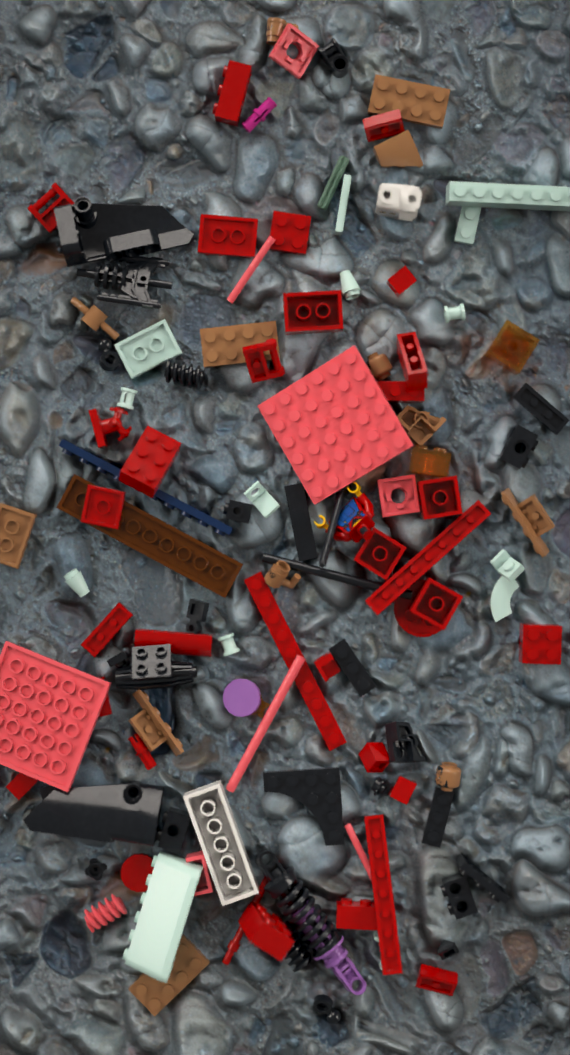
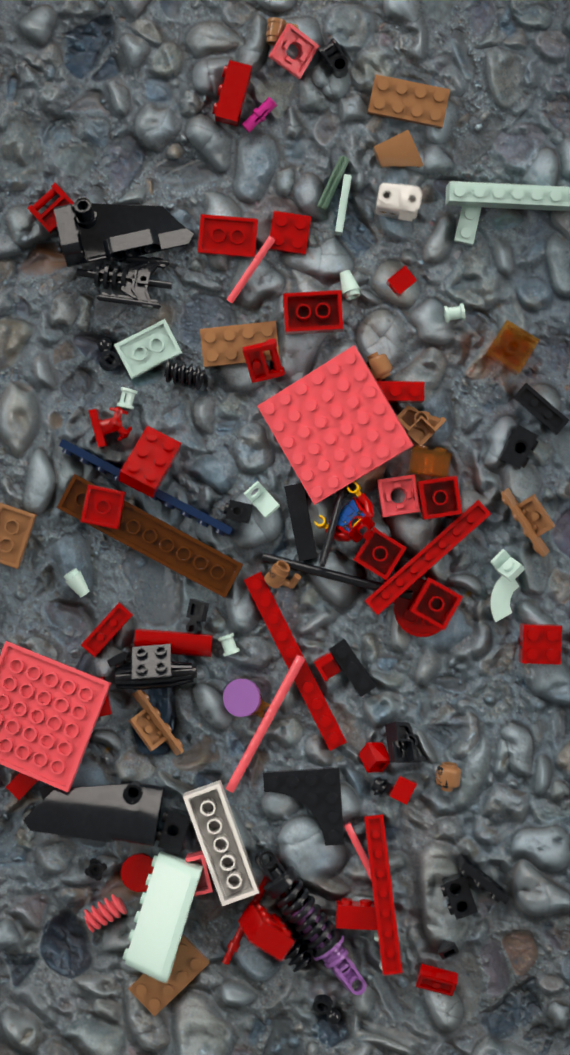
medium nougat piece [70,297,119,340] -> none
red axle [128,733,157,770] -> none
red slope [362,109,405,142] -> none
red brick [397,331,428,391] -> none
black plate [421,786,455,848] -> none

